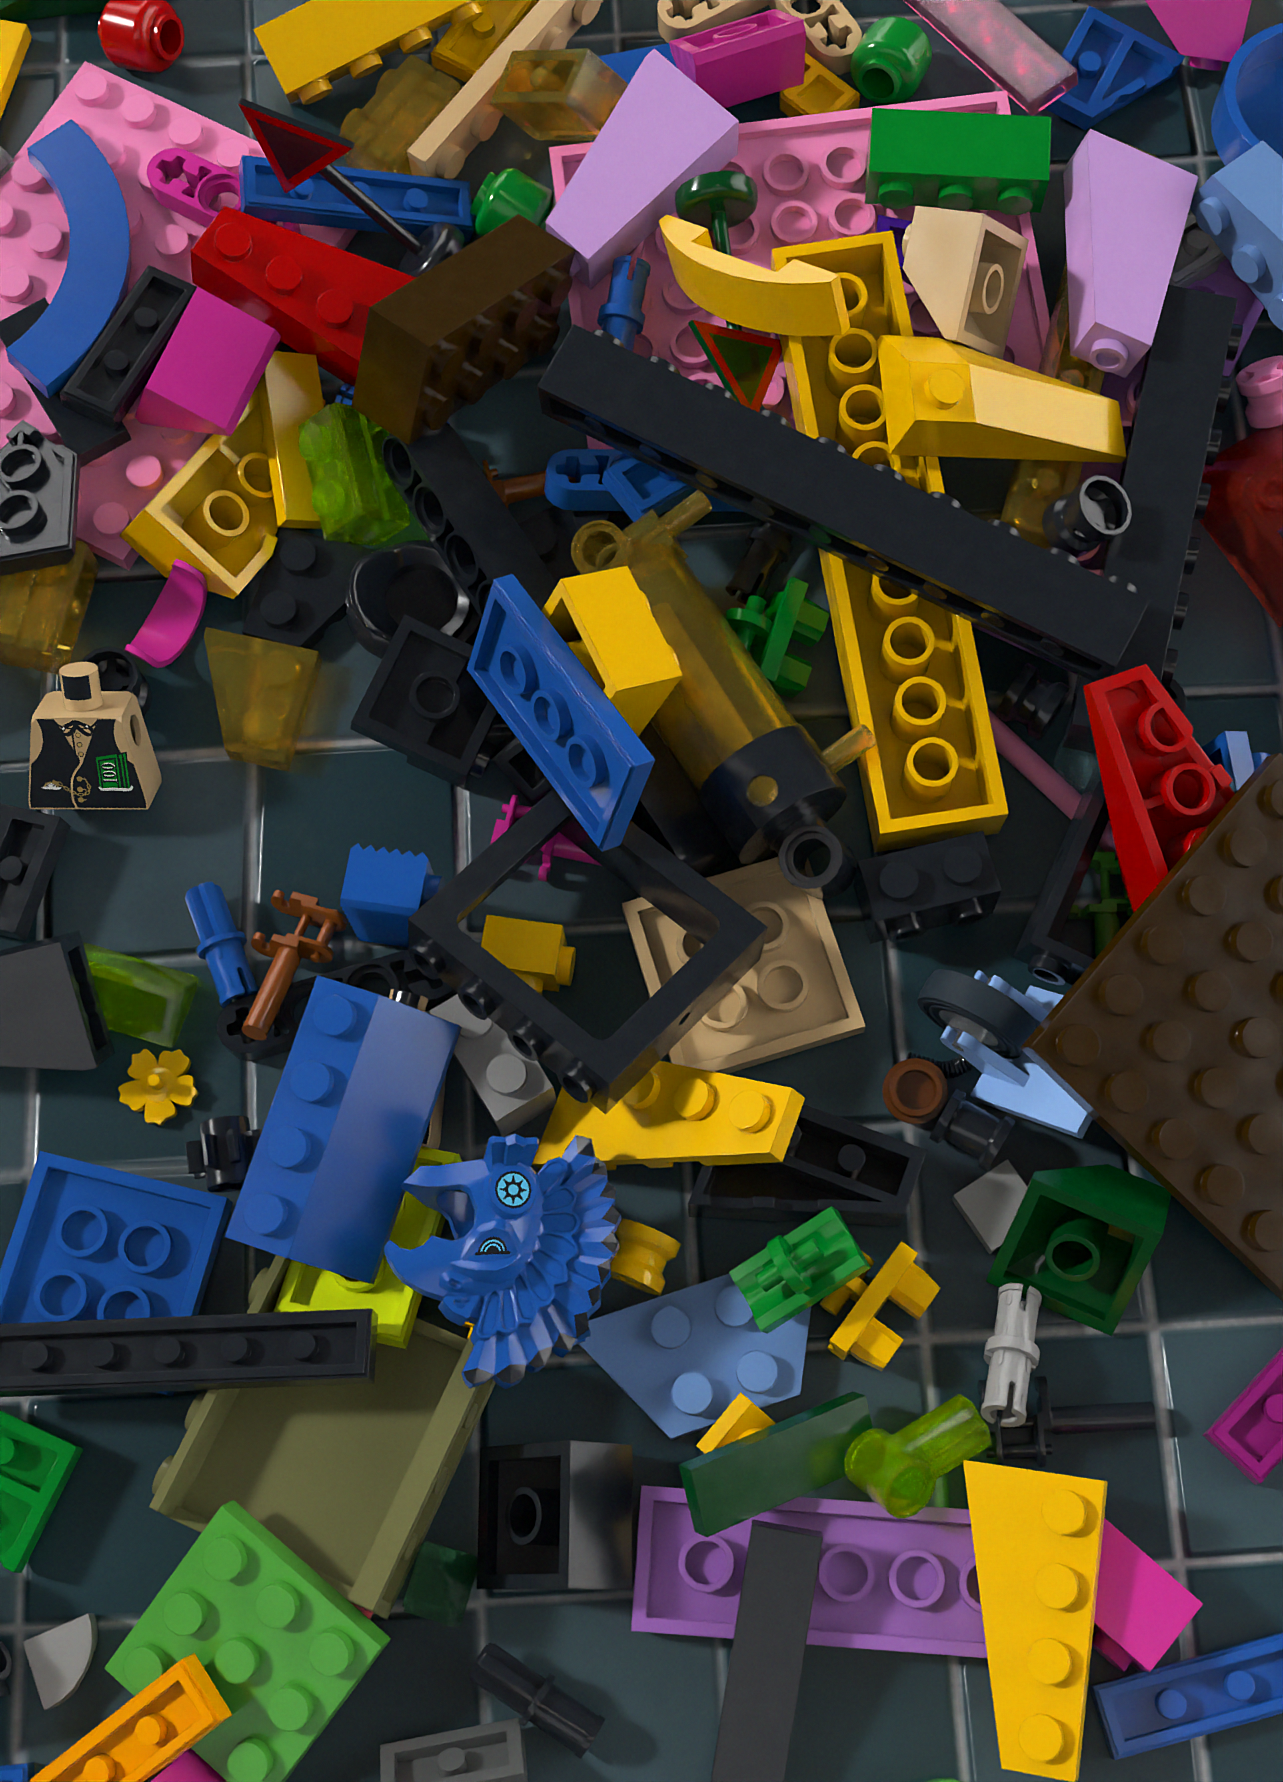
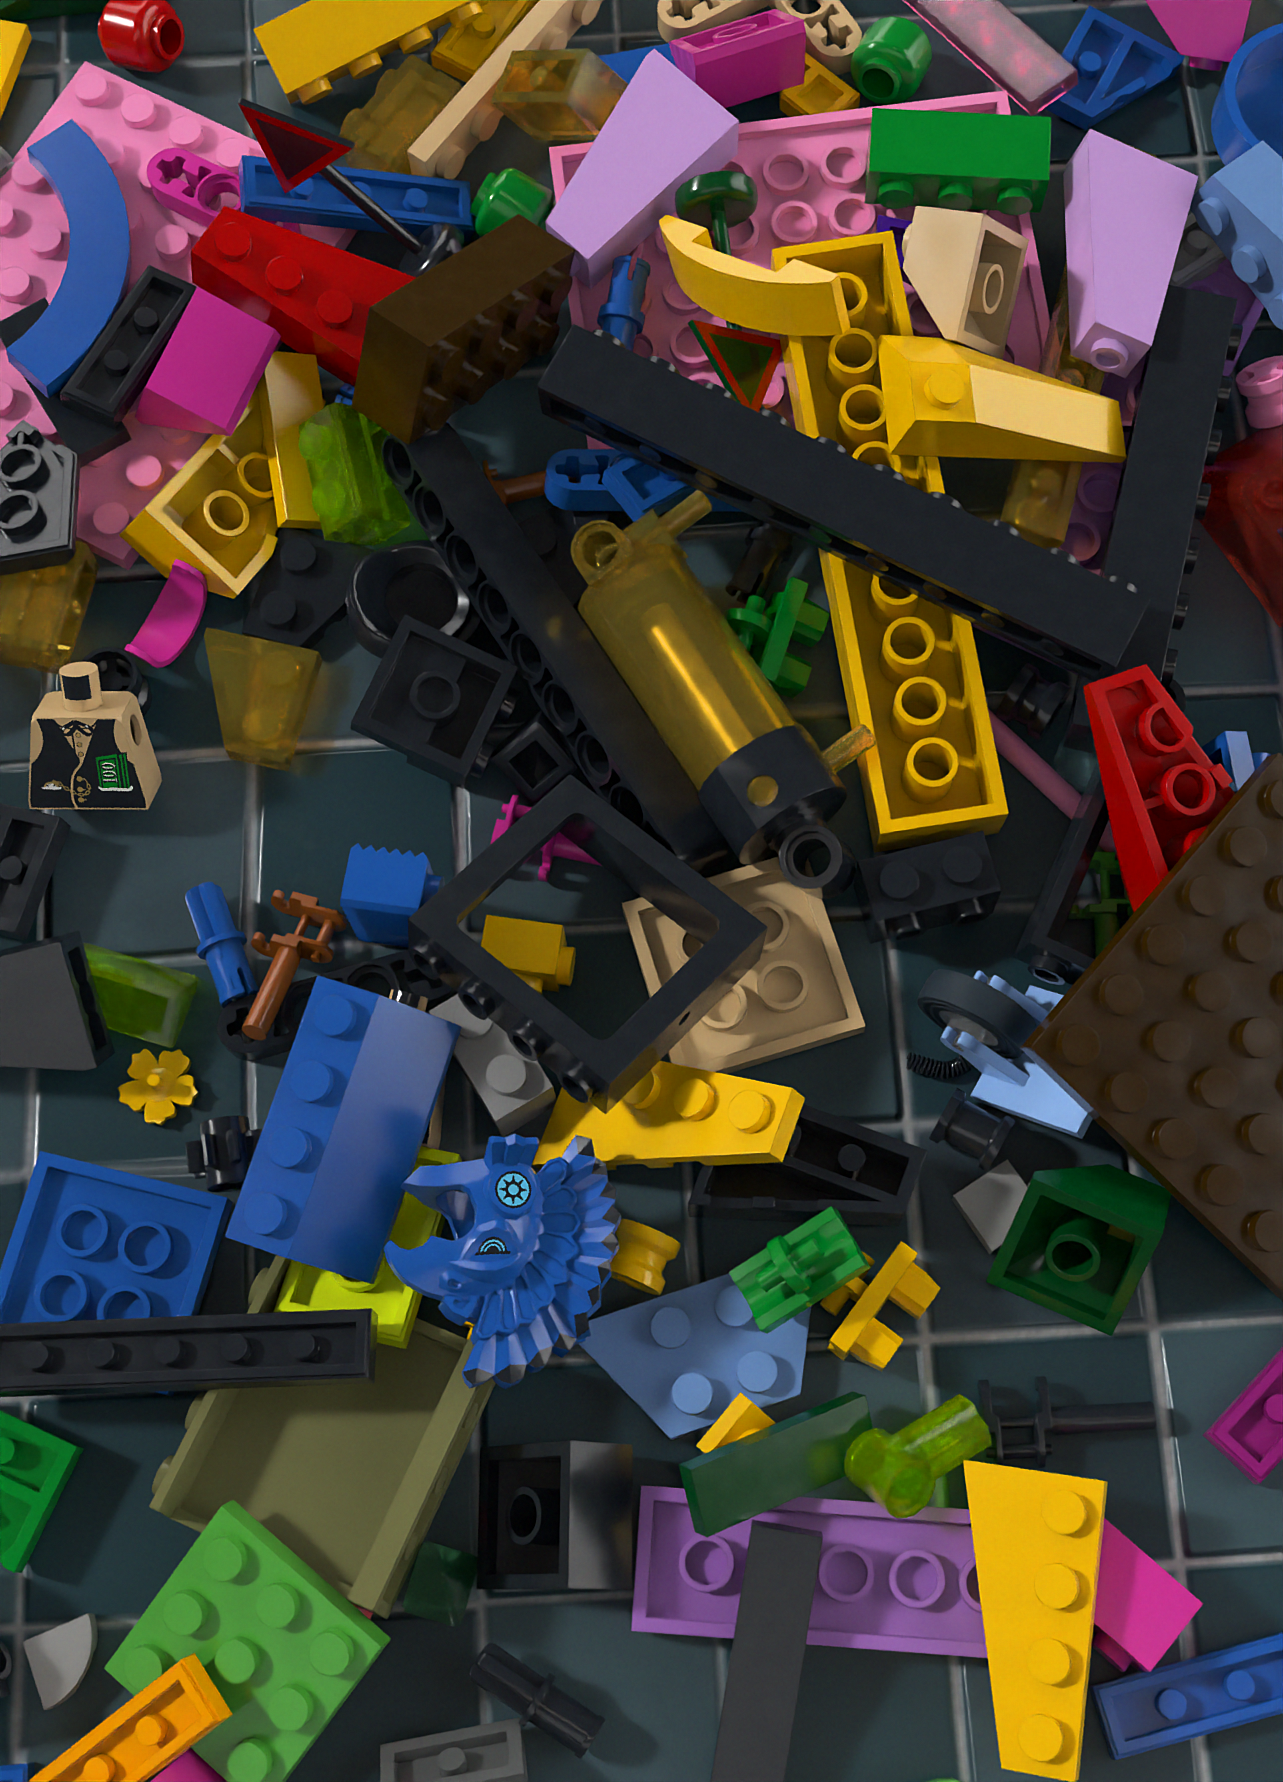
blue tile [467,574,655,852] -> none
yellow brick [541,566,683,736] -> none
reddish brown plate [882,1058,948,1124] -> none
light grey pin [980,1283,1042,1427] -> none
black wheel [1042,475,1132,558] -> none

